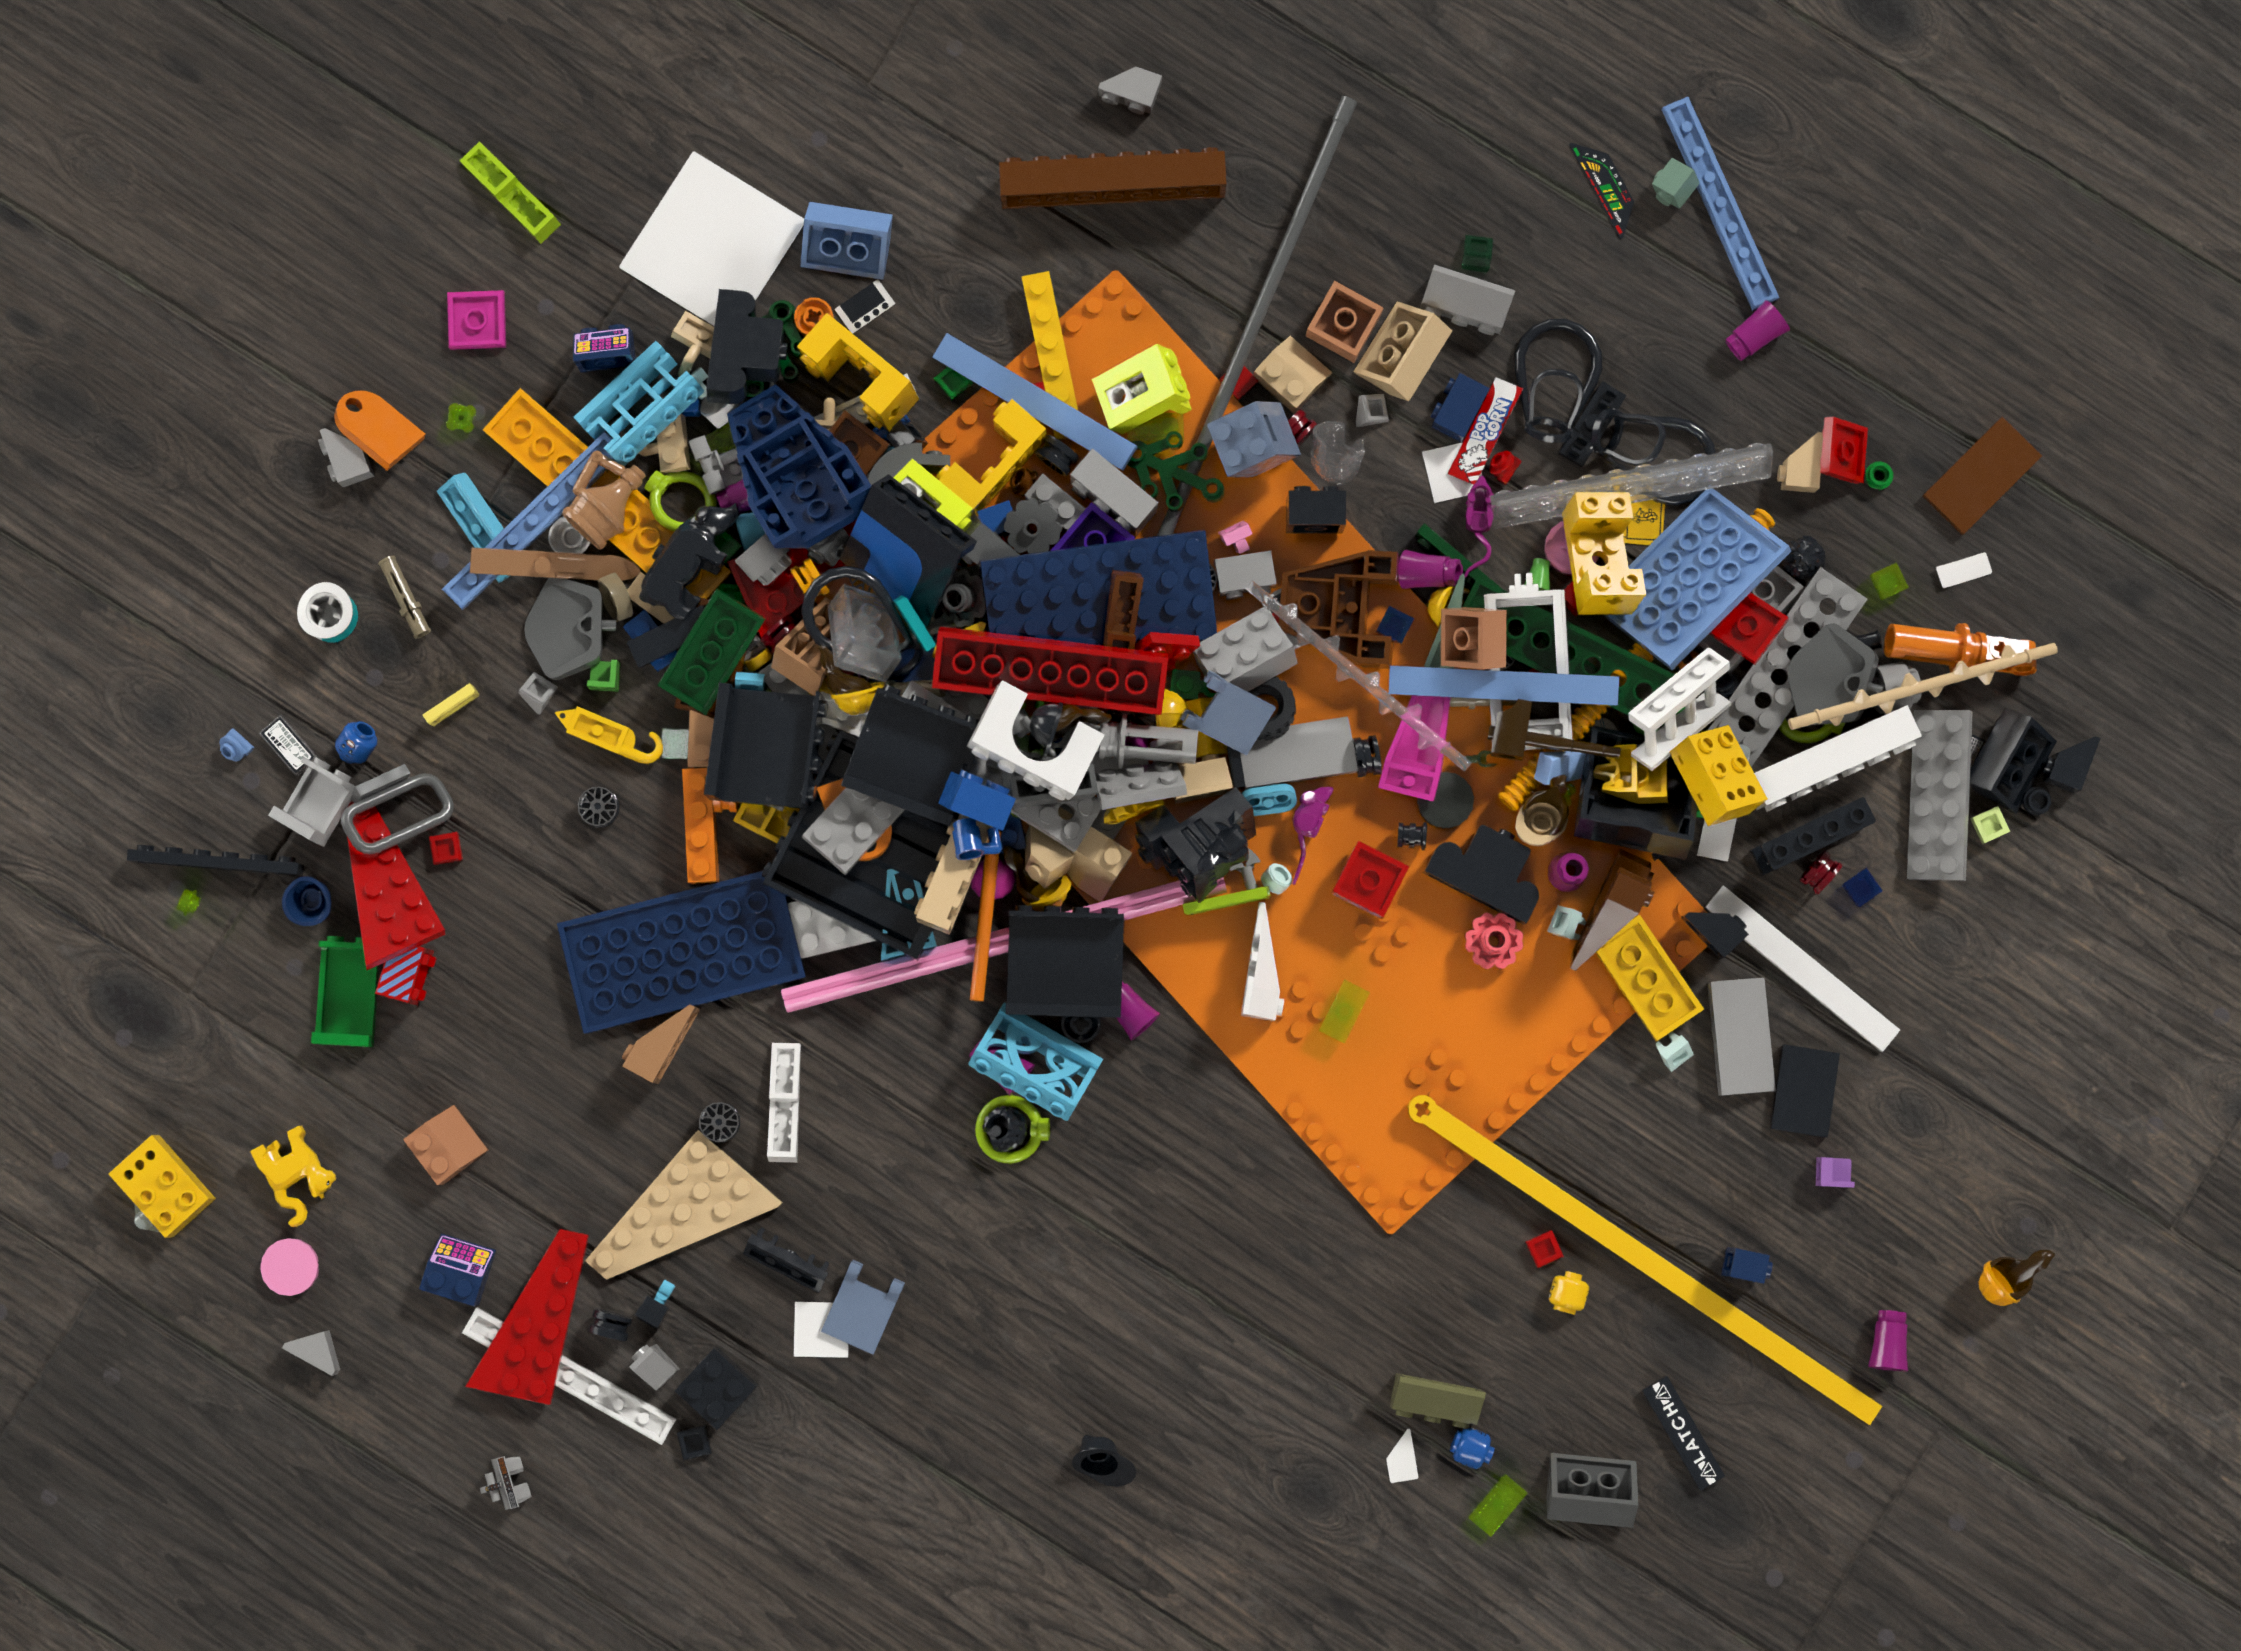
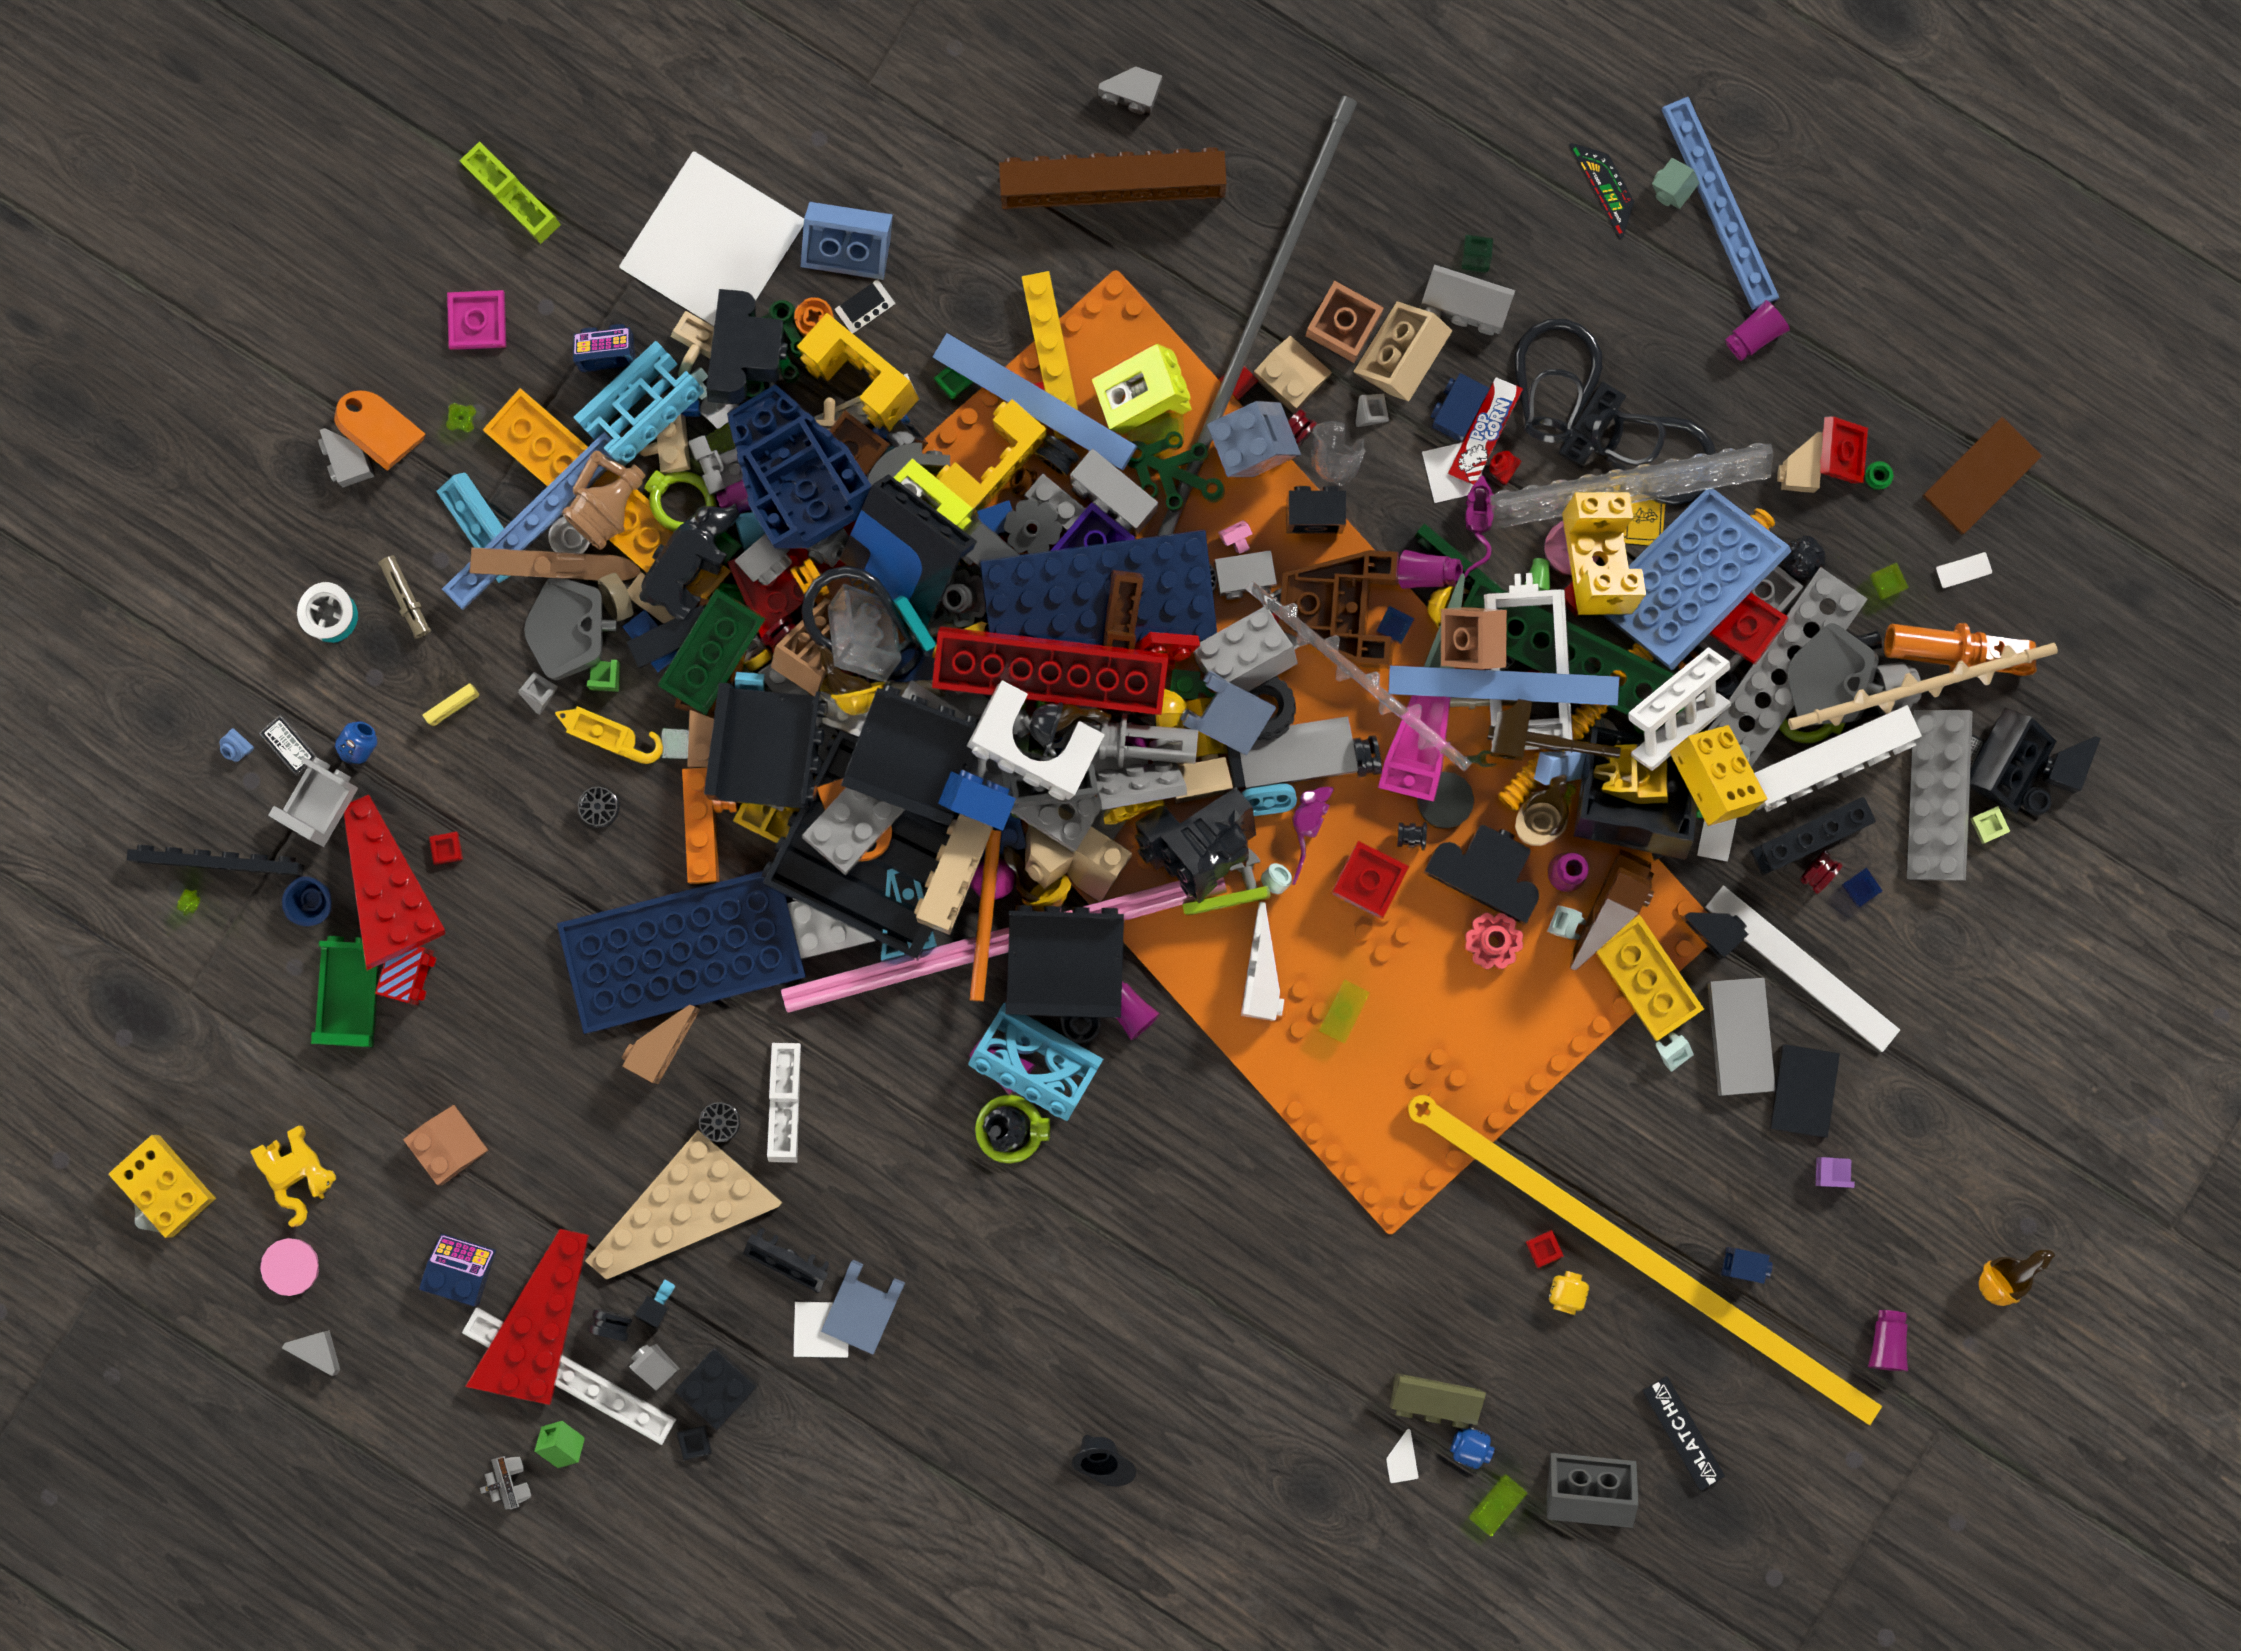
dark grey bar [341,764,454,855] -> none
blue piece [952,818,1002,860] -> none
none -> bright green panel [535,1421,584,1468]

